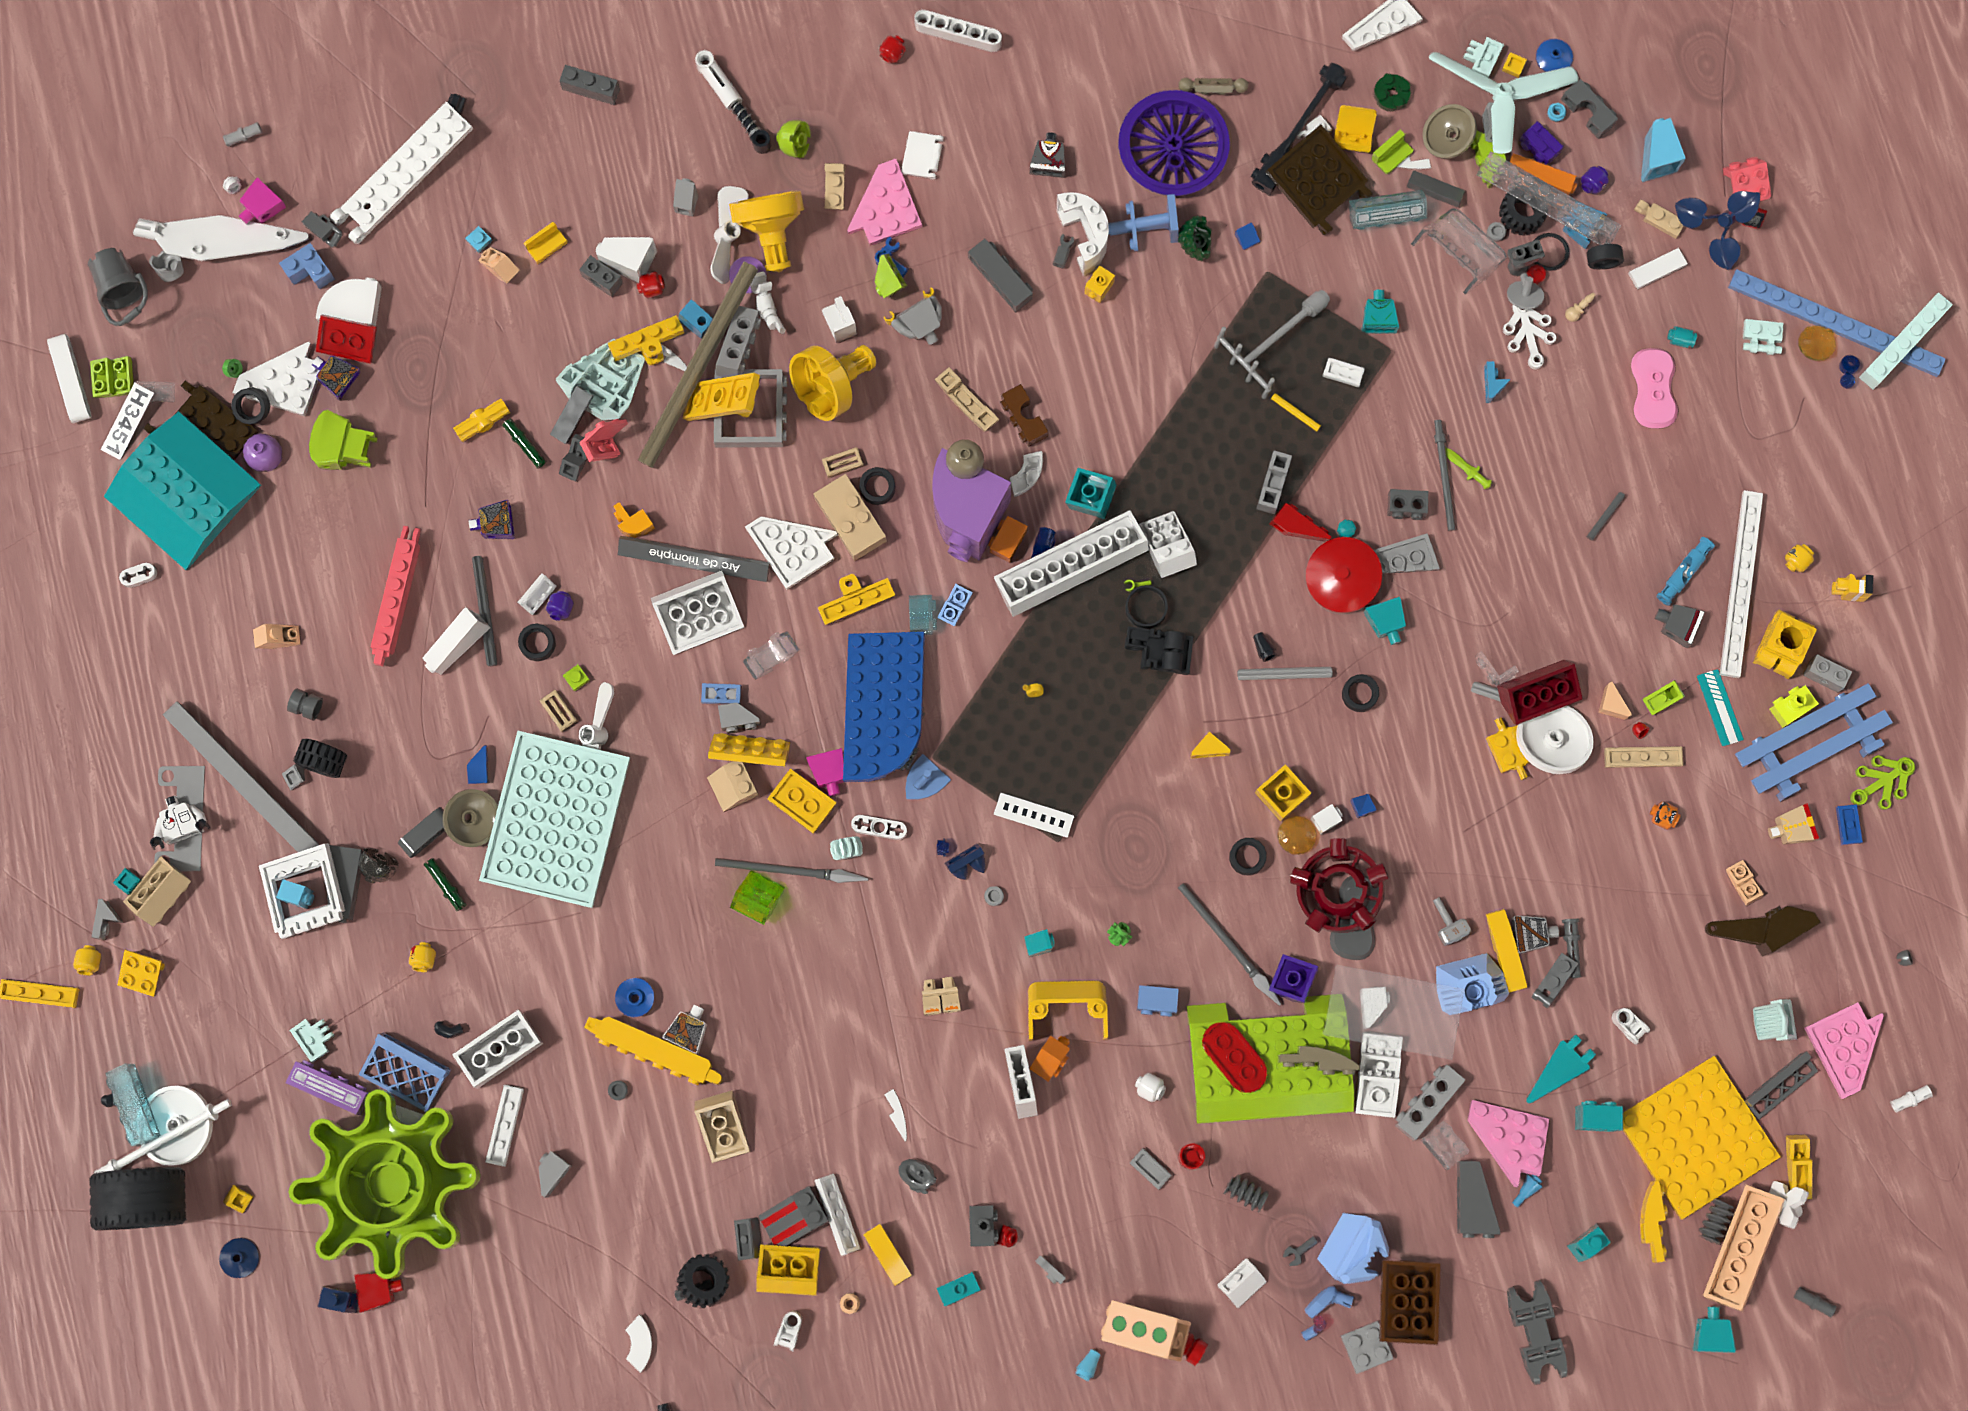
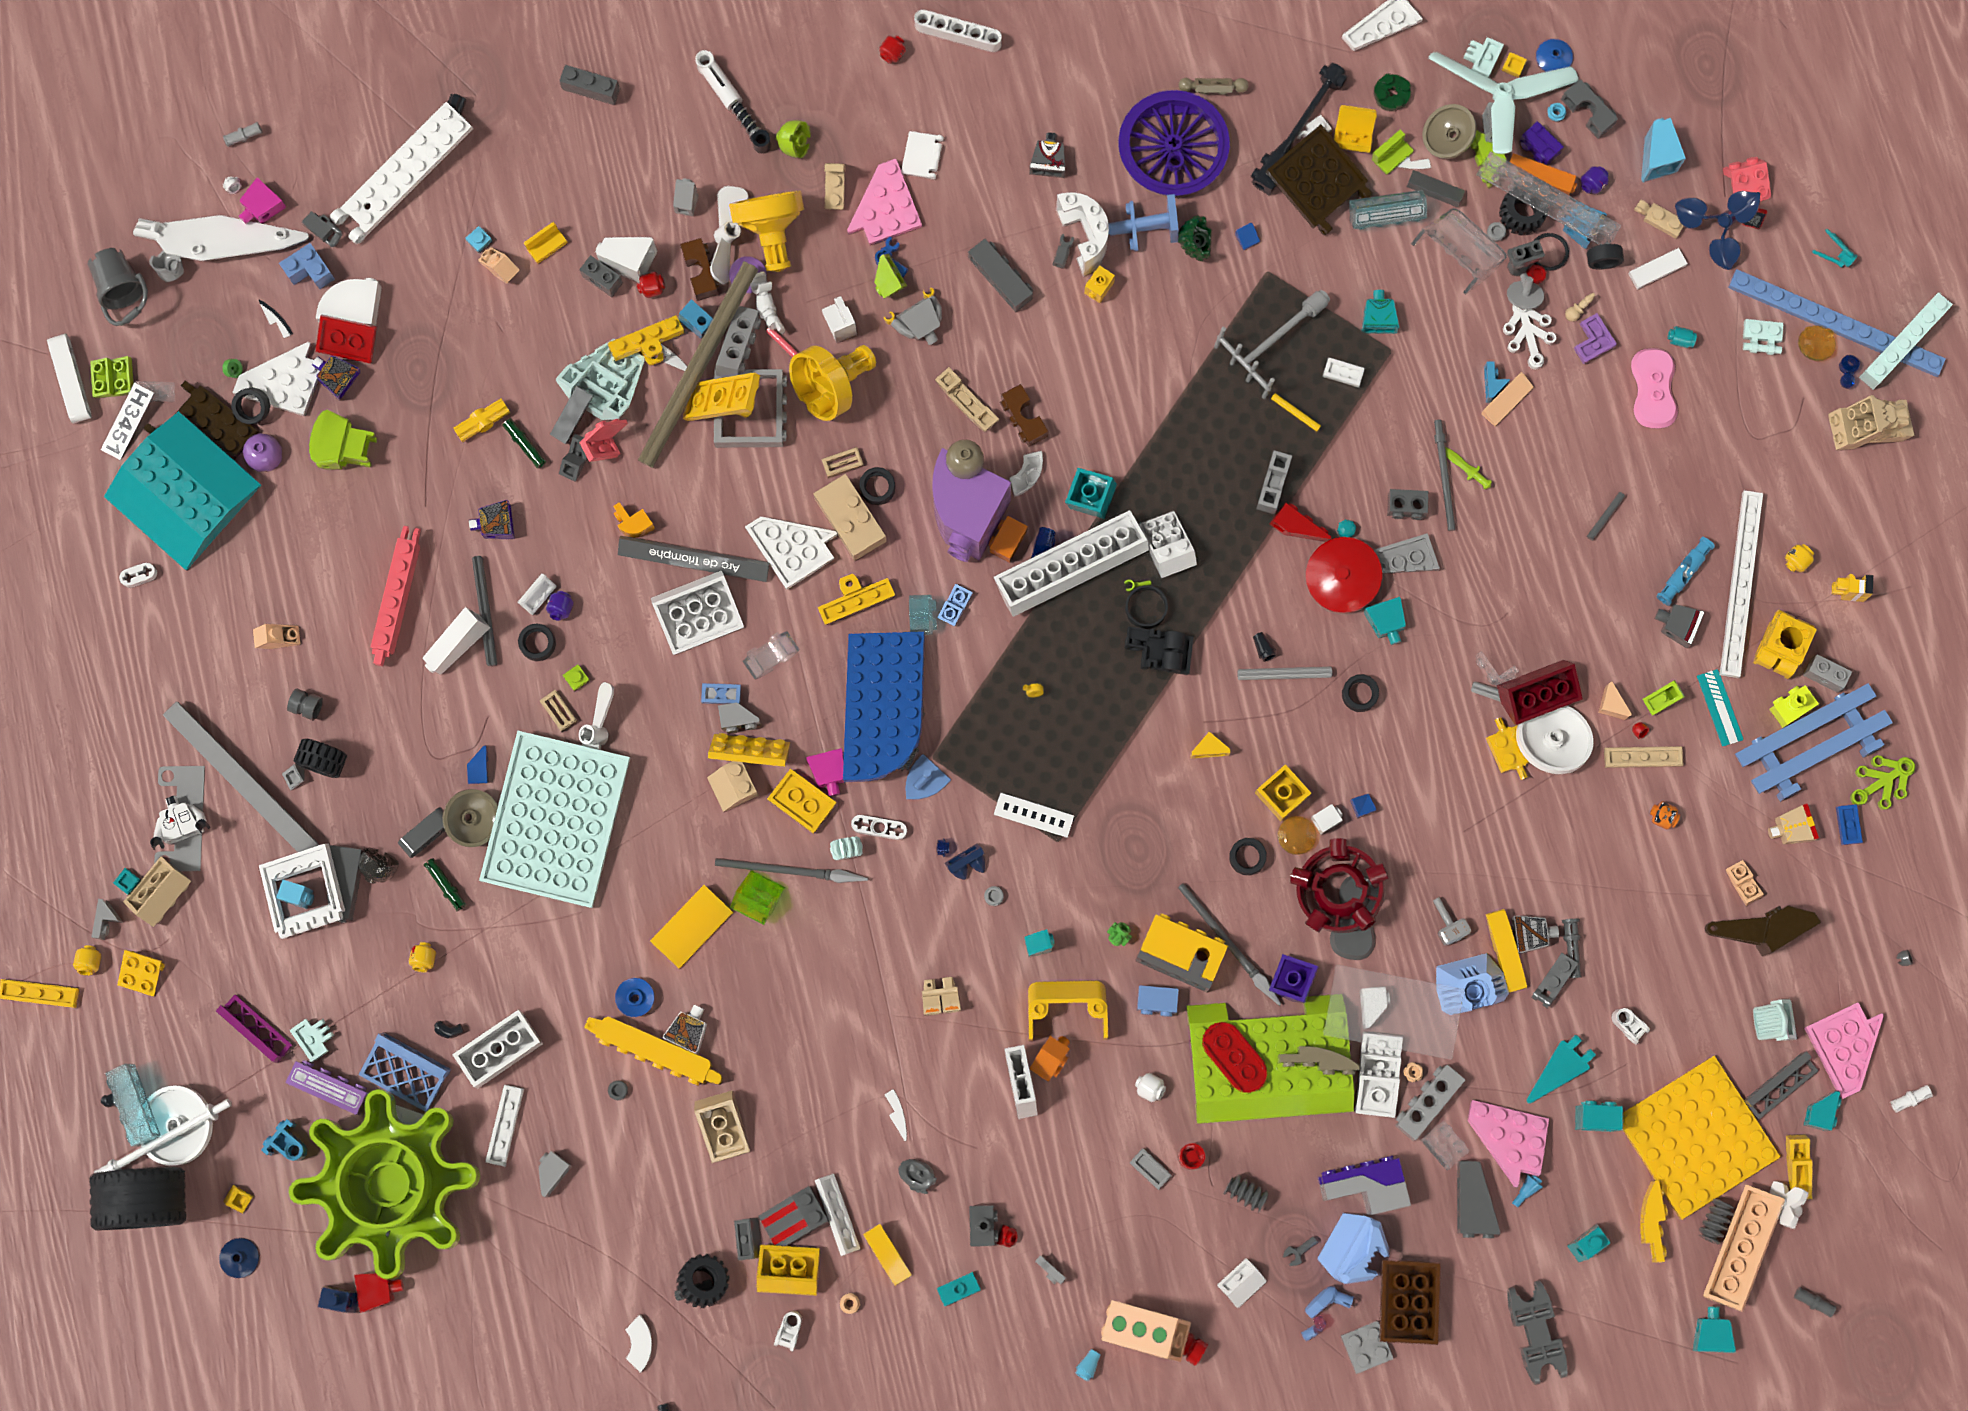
none -> magenta fence [216,994,293,1063]
none -> sticker [258,300,293,338]
none -> dark azure pin [261,1119,308,1161]
none -> yellow slope [650,885,733,969]
none -> reddish brown arch [680,238,720,301]
none -> coral bar [766,328,798,357]
none -> yellow piece [1136,913,1228,993]
none -> piece [1317,1156,1411,1215]
none -> light nougat plate [1404,1062,1423,1082]
none -> light nougat slope [1481,372,1533,426]
none -> medium lavender plate [1574,313,1617,364]
none -> teal slope [1804,1091,1841,1131]
none -> teal plant [1812,229,1858,268]
none -> tan brick [1828,395,1914,450]

